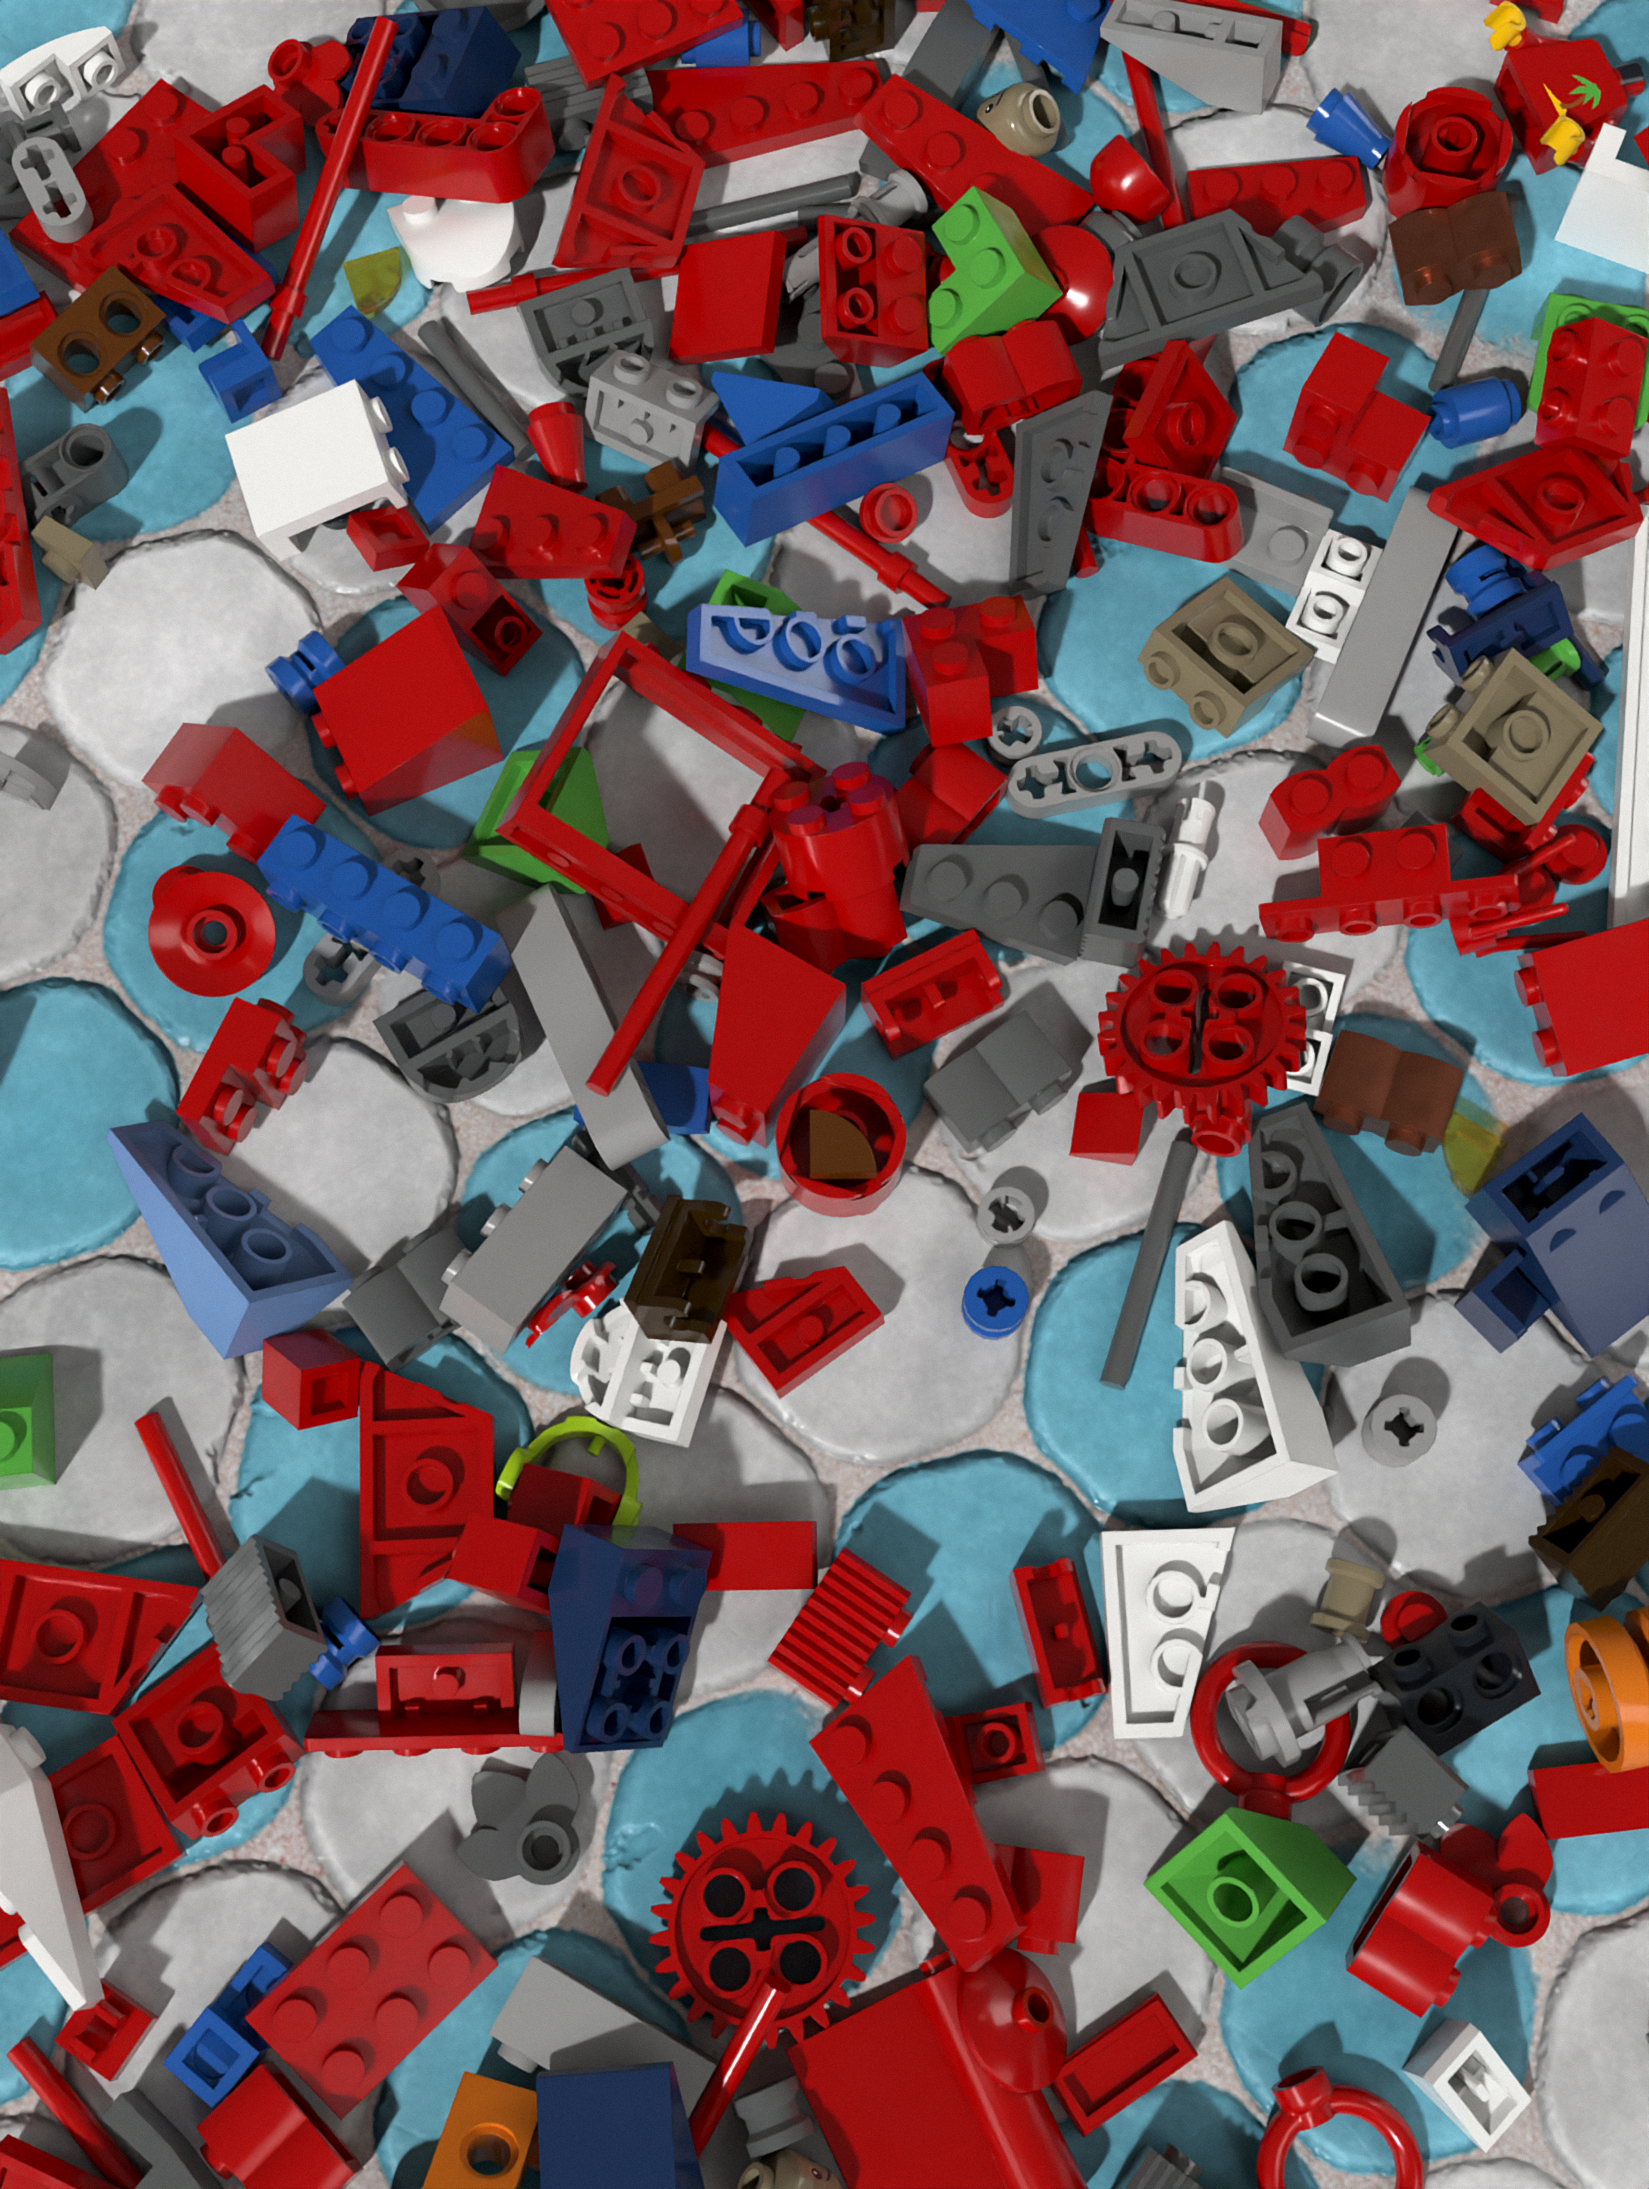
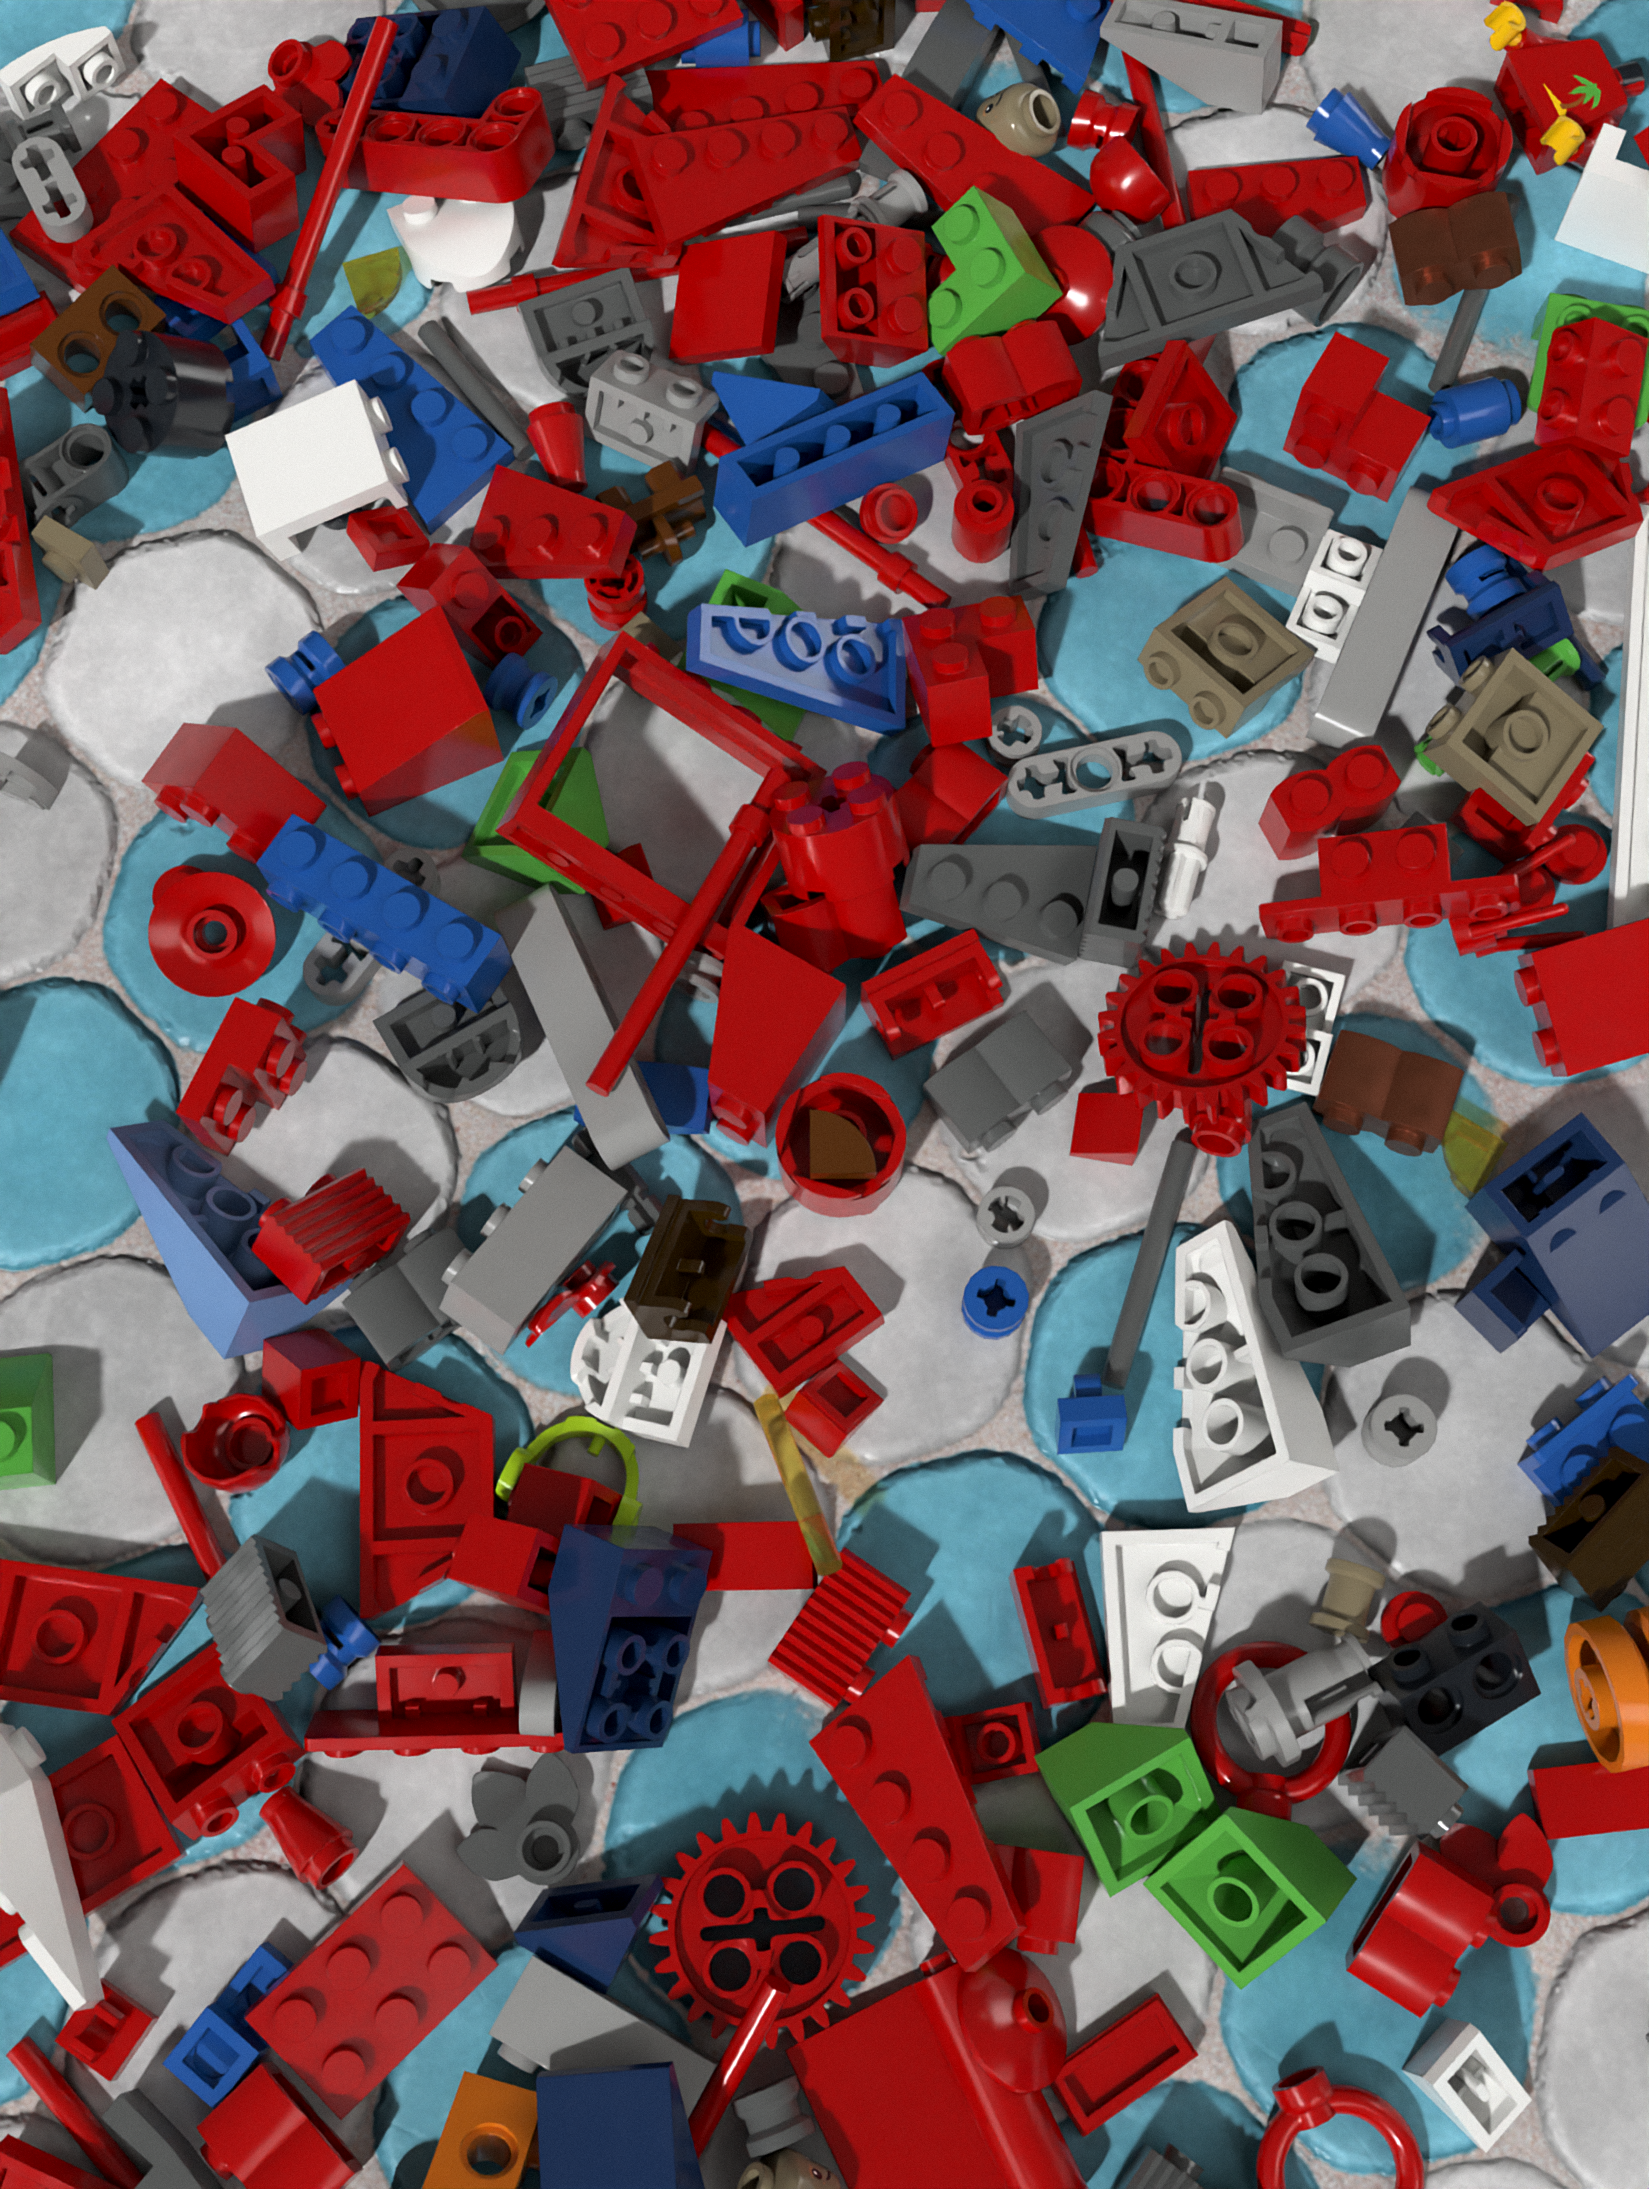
none -> black brick [92,330,235,459]
none -> red hair [180,1392,291,1494]
none -> red brick [251,1168,411,1306]
none -> red cone [259,1786,359,1890]
none -> blue wheel [483,652,558,730]
none -> dark blue slope [513,1873,664,1995]
none -> red wing [627,106,862,256]
none -> clear yellow bar [753,1394,843,1576]
none -> red slope [784,1358,884,1458]
none -> red brick [951,480,1014,563]
none -> bright green slope [1034,1722,1222,1897]
none -> blue tile [1054,1373,1127,1455]
none -> red wheel [1067,89,1141,152]

